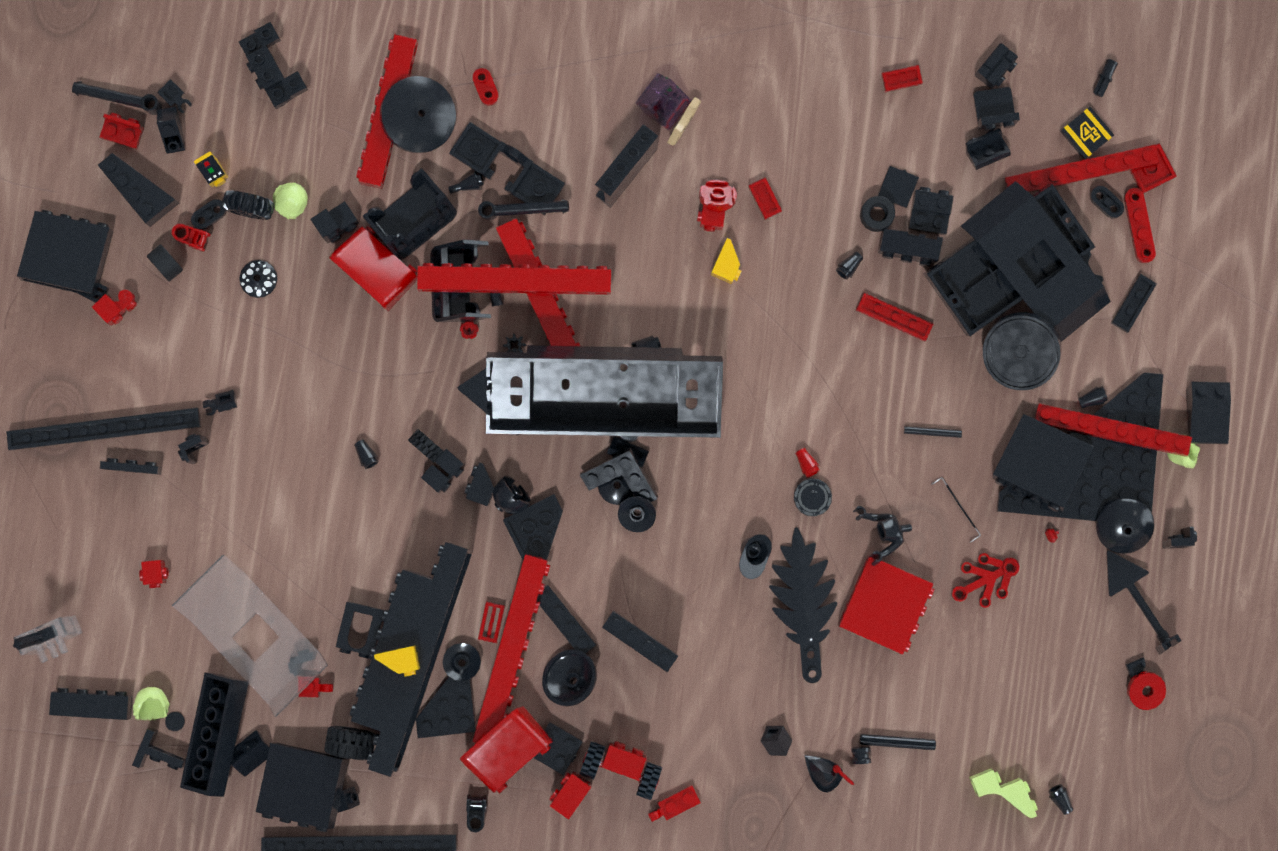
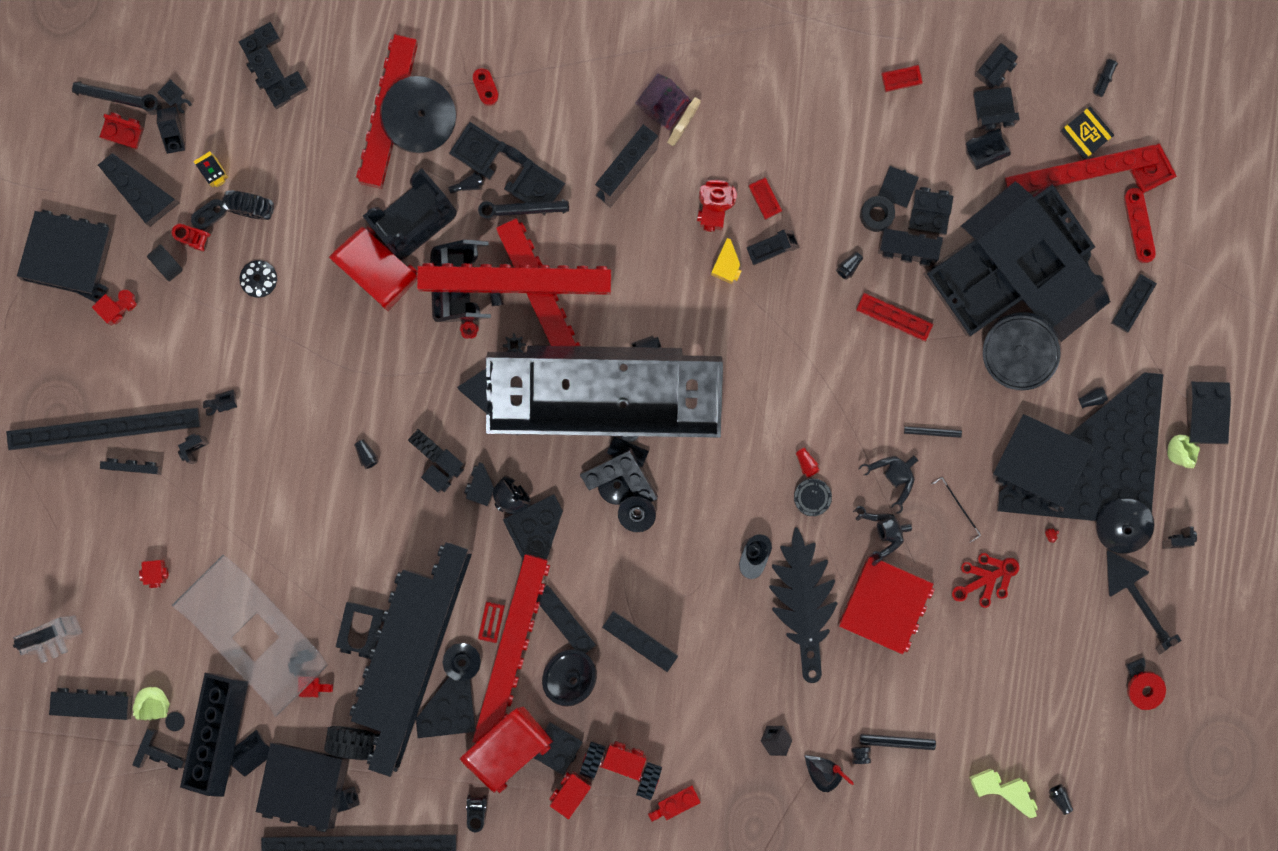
yellowish green hair [272,183,308,219] -> none
black brick [310,201,359,244] -> none
yellow slope [374,646,420,677] -> none
red plate [1035,404,1192,457] -> none
black plate [1090,186,1124,219] -> none
none -> black bracket [746,229,800,265]
none -> black piece [858,455,919,514]

